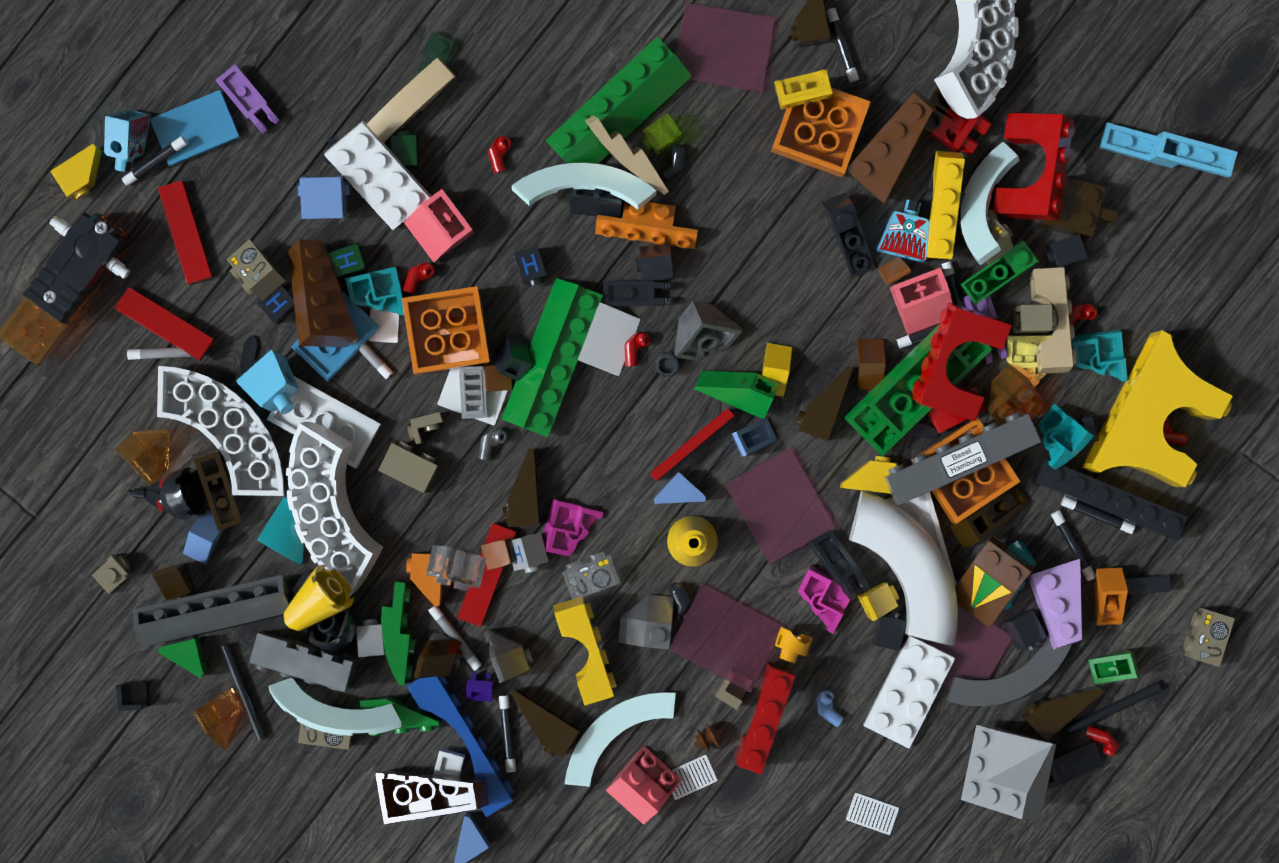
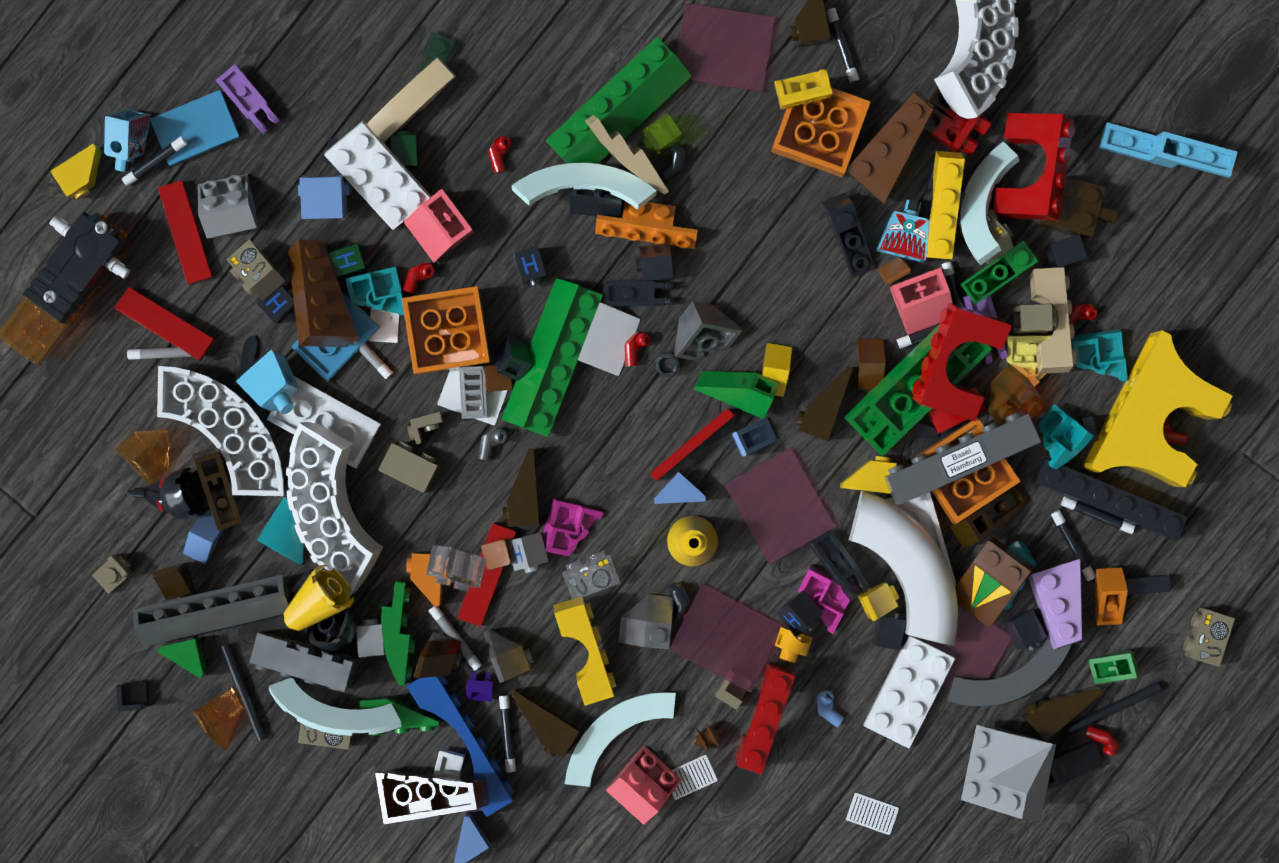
none -> light grey slope [198,174,257,239]
none -> black brick [776,590,823,636]

